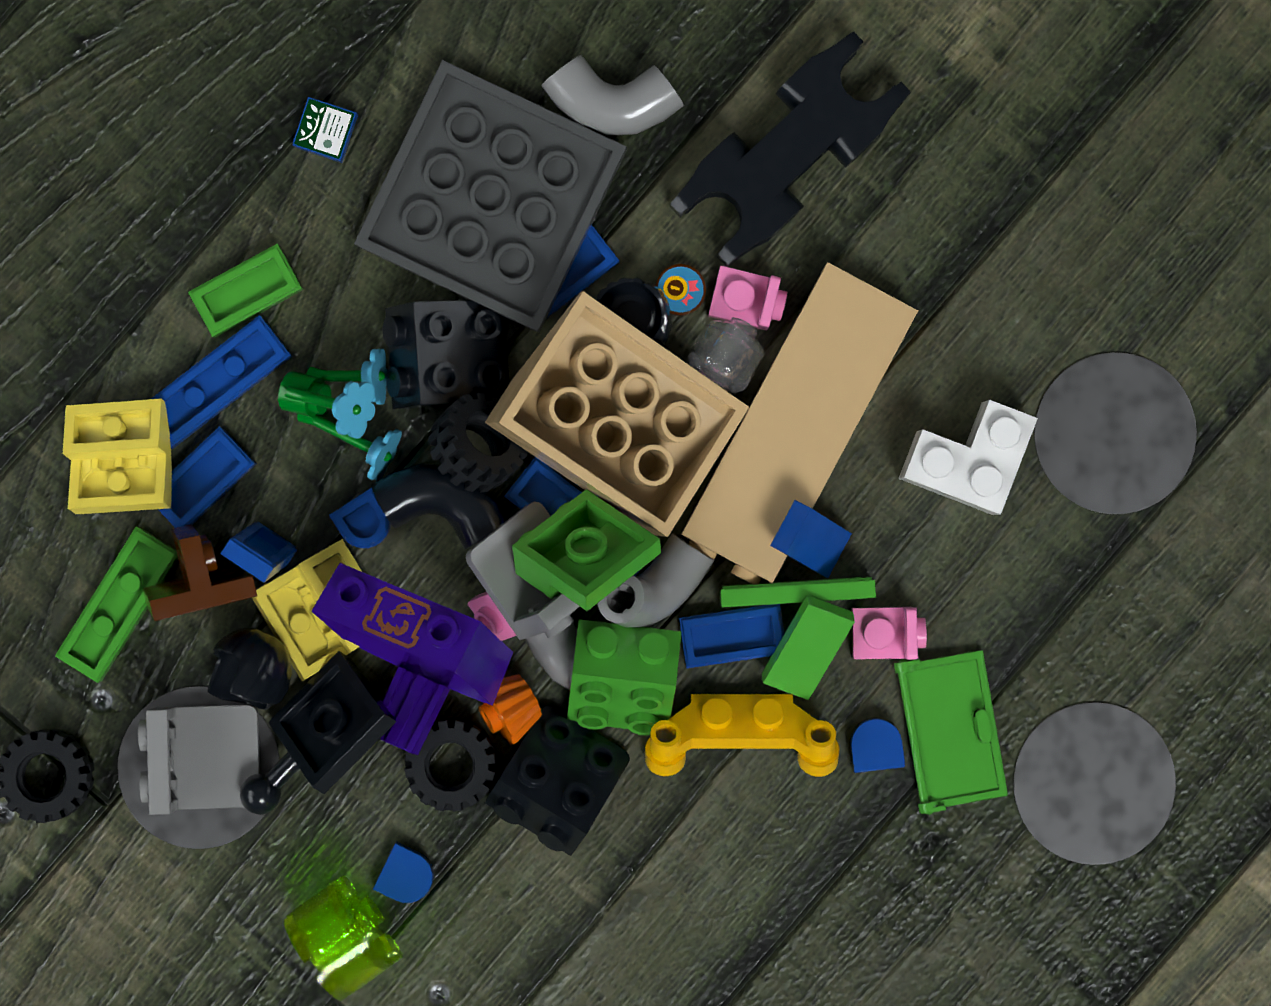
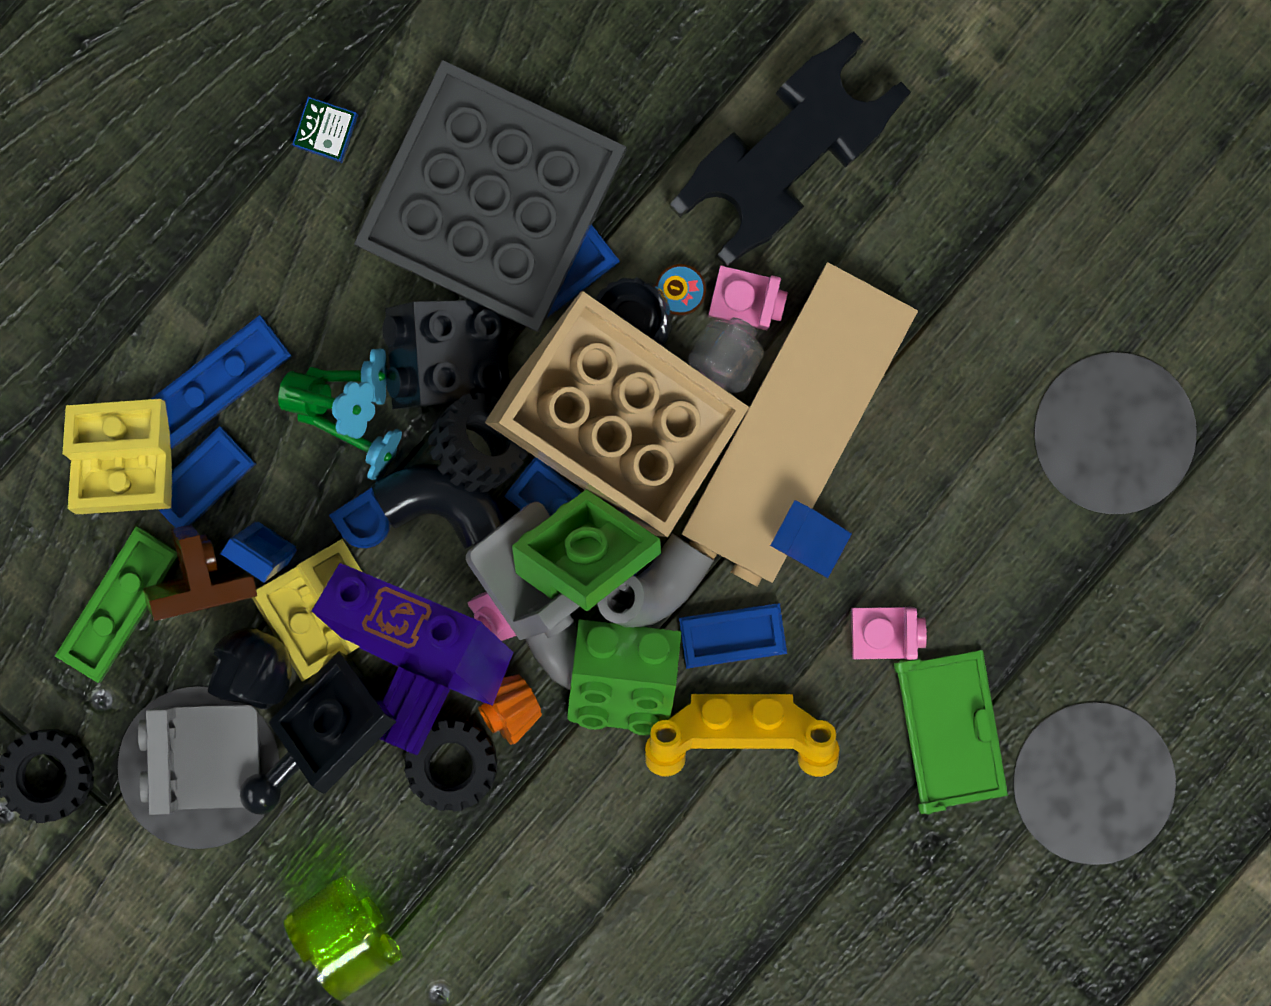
bright green tile [188,244,304,338] -> none
blue tile [373,841,434,903] -> none
black bracket [484,705,630,856] -> none
light grey cylinder [541,55,684,136] -> none
bright green tile [719,577,876,607] -> none
bright green tile [762,595,855,700] -> none
blue tile [850,718,905,773] -> none
white brick [898,400,1038,515] -> none

